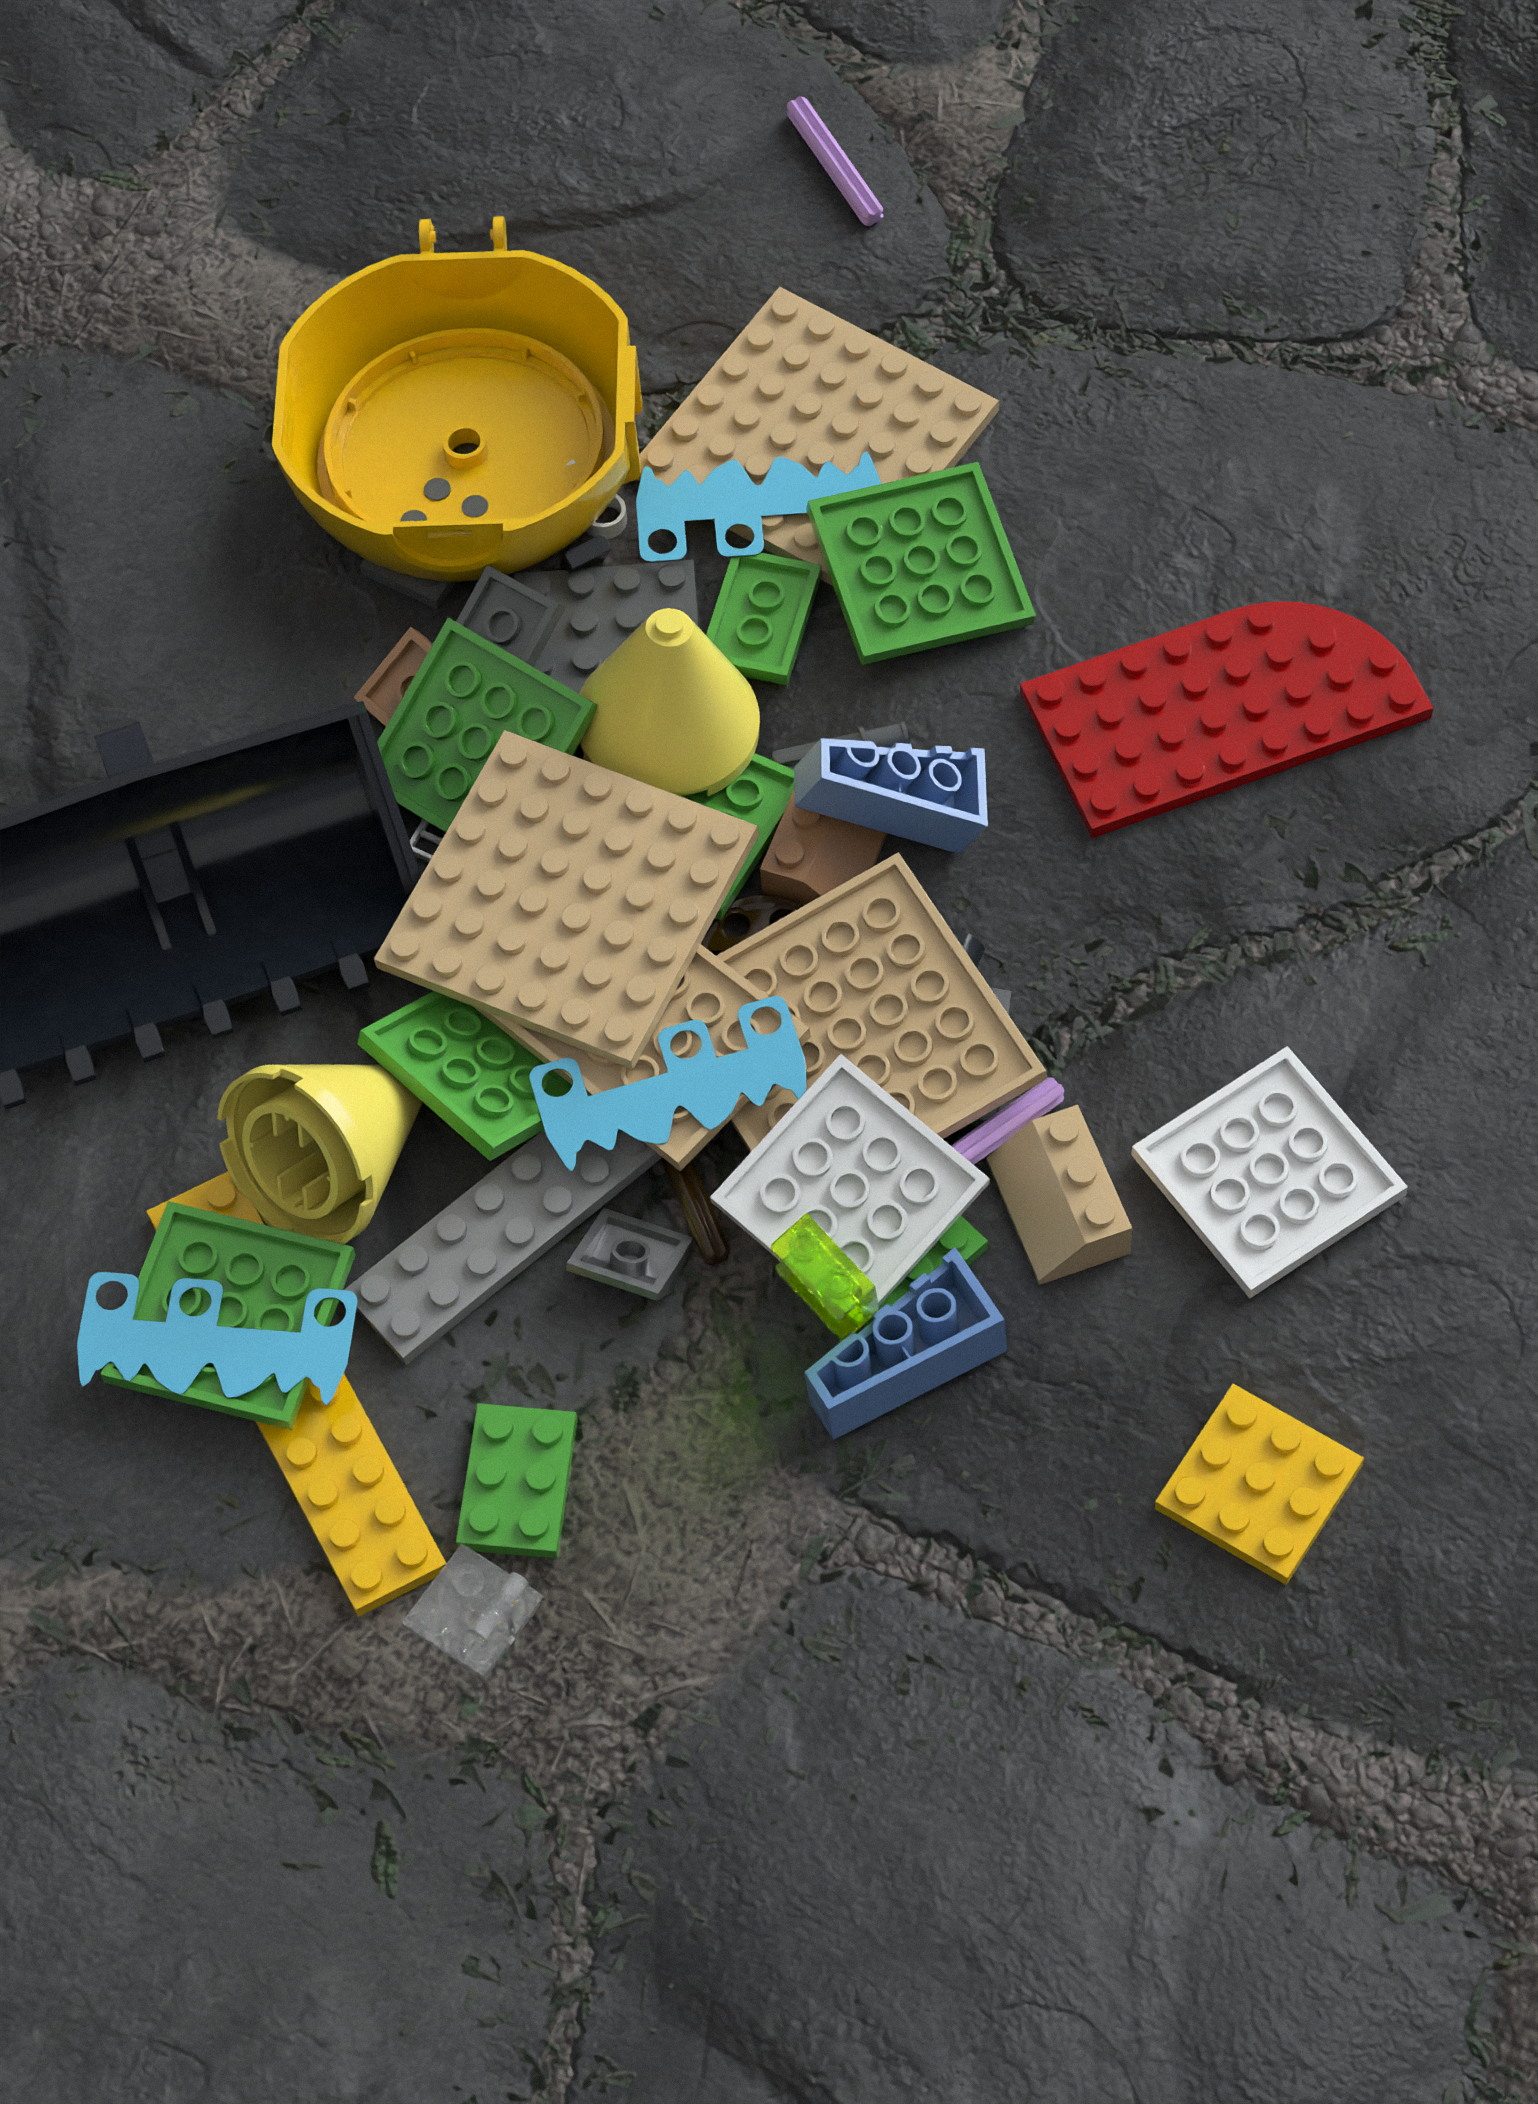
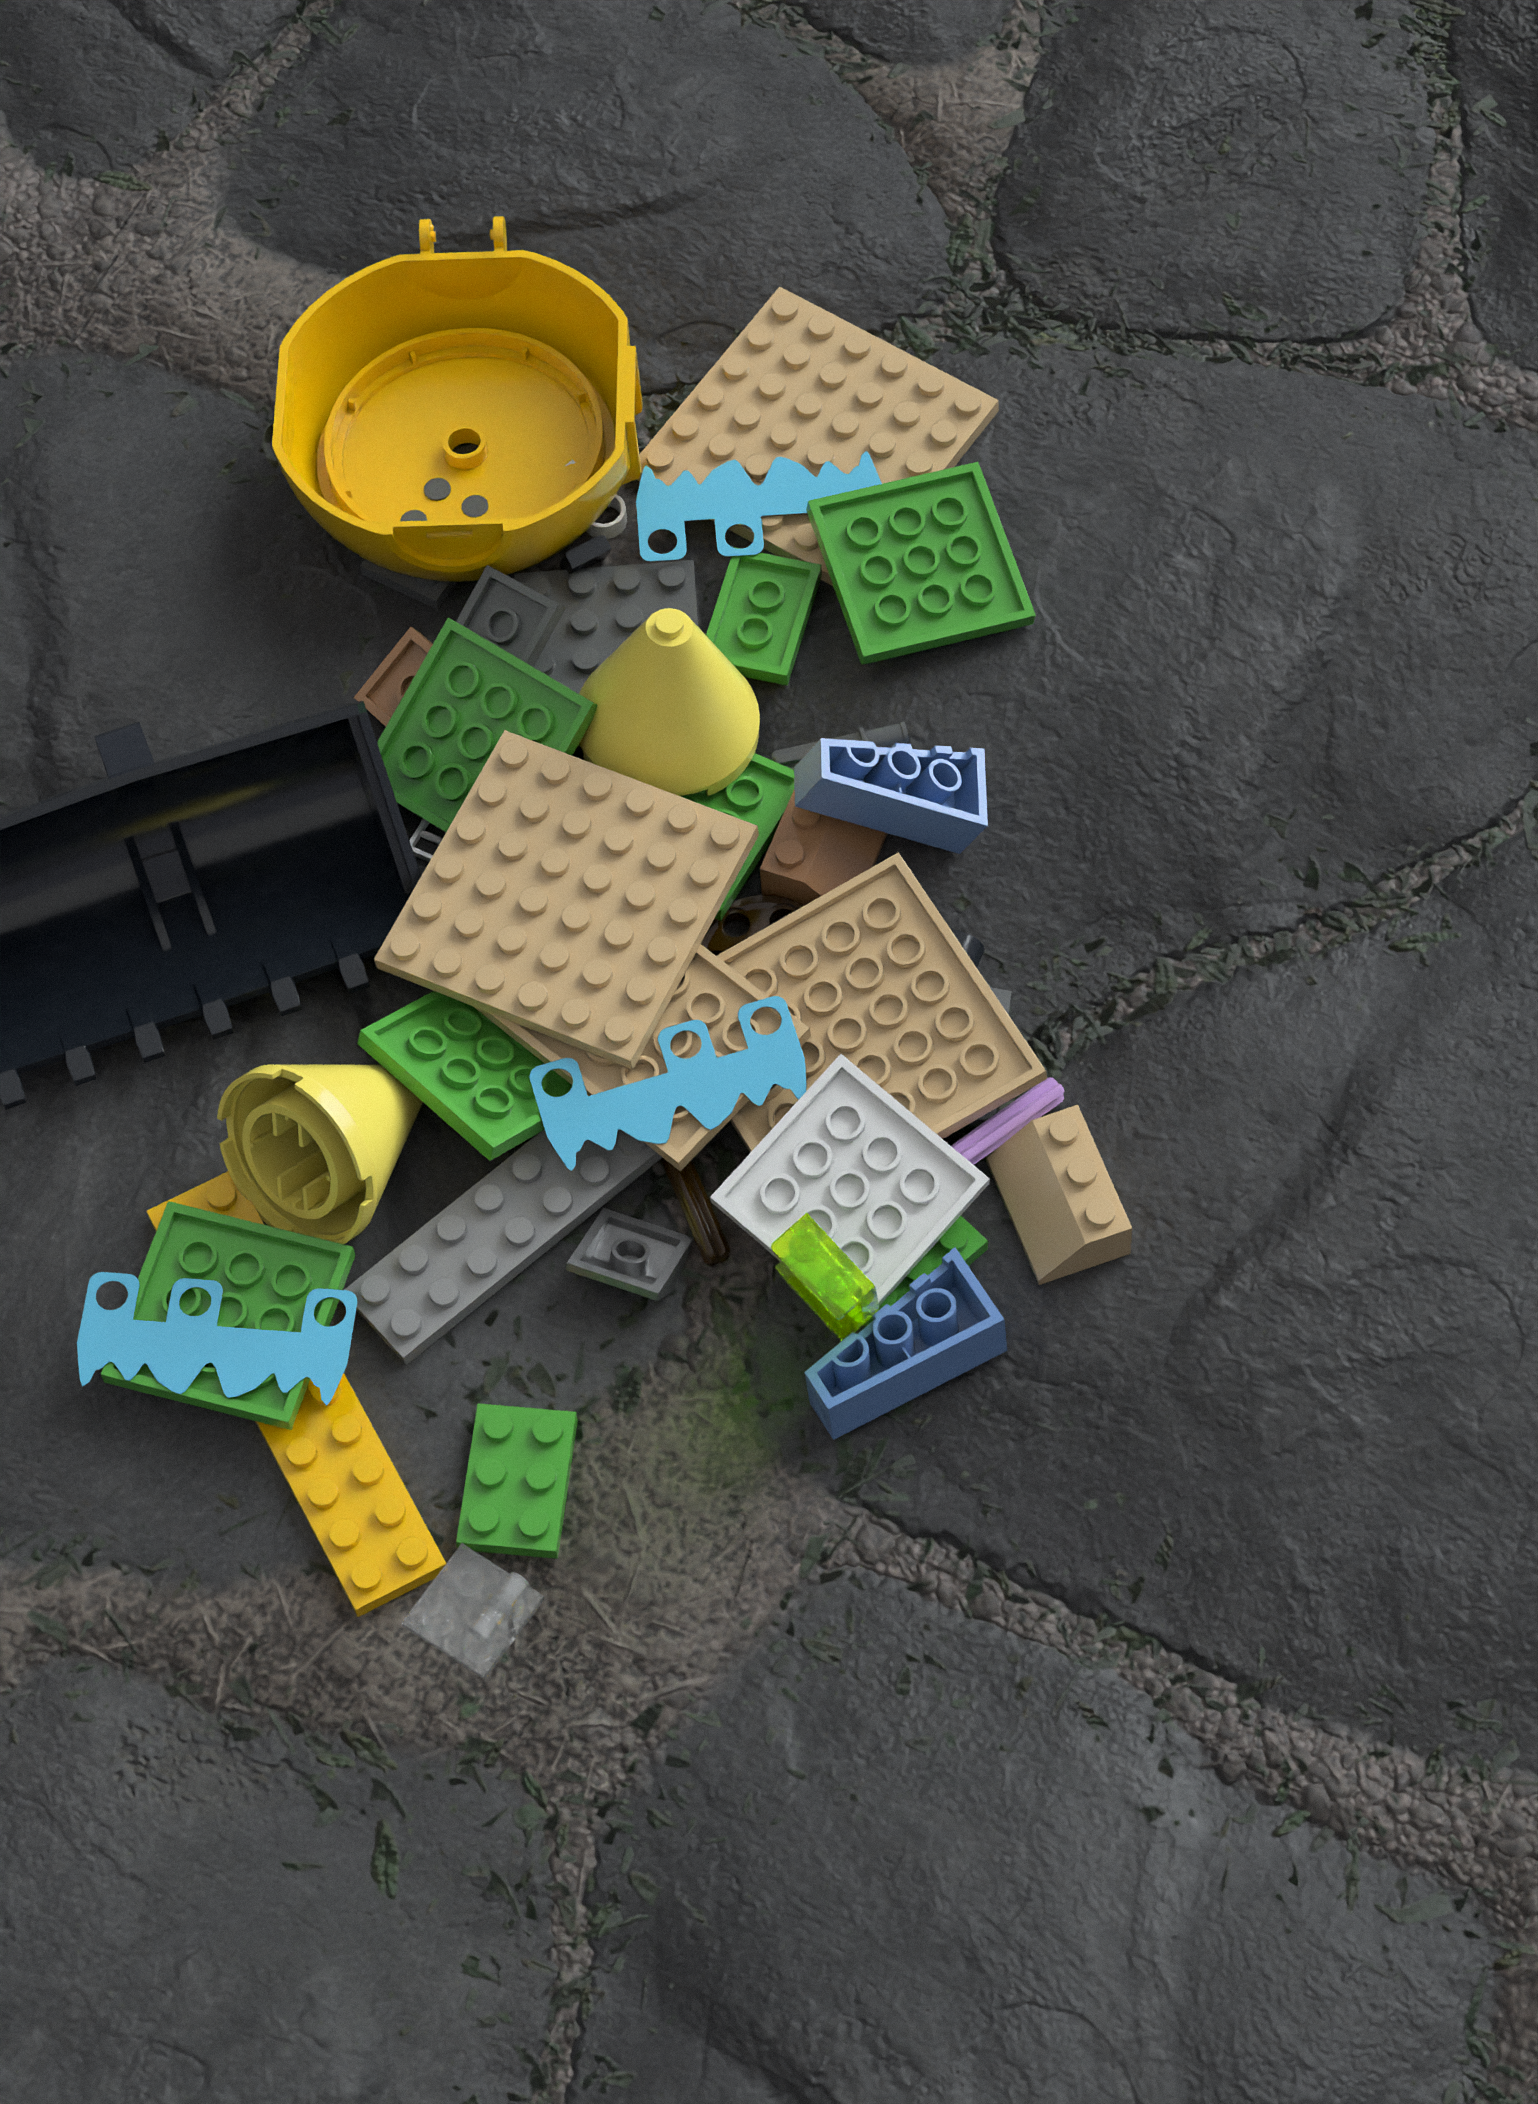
lavender axle [787,96,883,226] -> none
red plate [1020,601,1433,838] -> none
white plate [1131,1046,1408,1298] -> none
yellow plate [1155,1384,1364,1585] -> none

